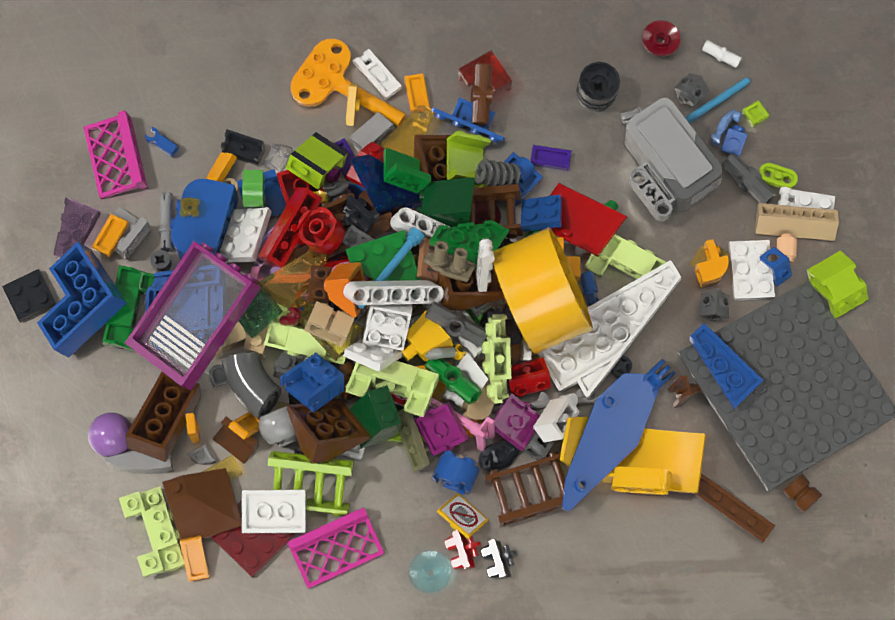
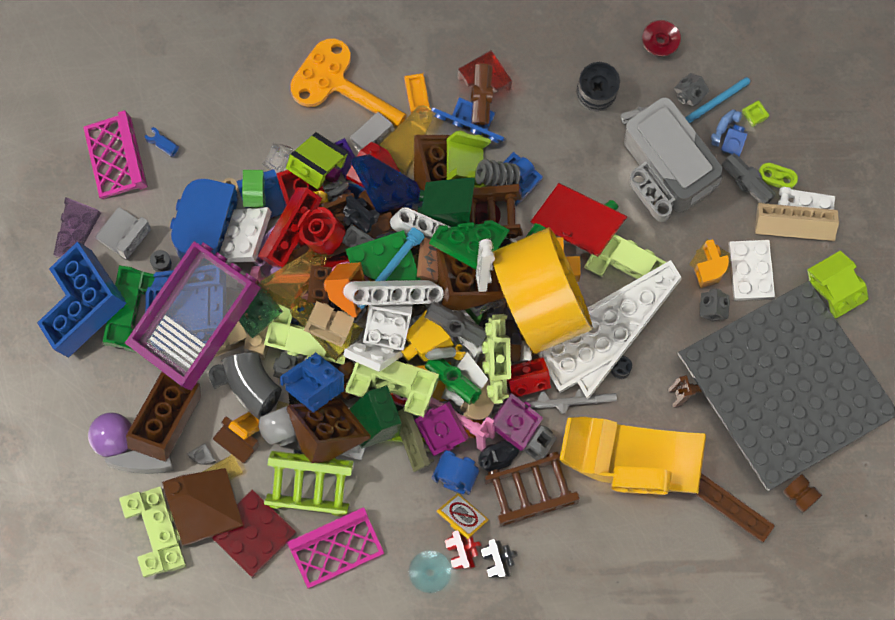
black plate [2,269,56,322] -> none
light orange tile [91,214,129,258] -> none
light grey pin [159,192,173,252] -> none
clear yellow plate [179,198,200,217] -> none
light orange tile [180,535,209,582] -> none
light orange tile [186,413,201,444] -> none
light orange tile [205,152,237,182] -> none
black hinge [221,129,265,166] -> none
white plate [242,490,306,533] -> none
dark red arm [279,307,301,326] -> none
yellow plate [346,83,360,126] -> none
white plate [353,49,402,100] -> none
green bracket [384,148,431,194] -> none
dark tan connector [423,241,476,282] -> none
blue plate [521,194,562,232] -> none
dark purple tile [530,145,572,171] -> none
white brick [533,393,580,442] -> none
blue wing [562,359,675,511] -> none
blue bar [580,271,599,306] -> none
blue wing [688,323,763,409] -> none
white pin [702,40,742,68] -> none
blue bracket [759,247,792,286] -> none
light nougat brick [776,234,797,264] -> none

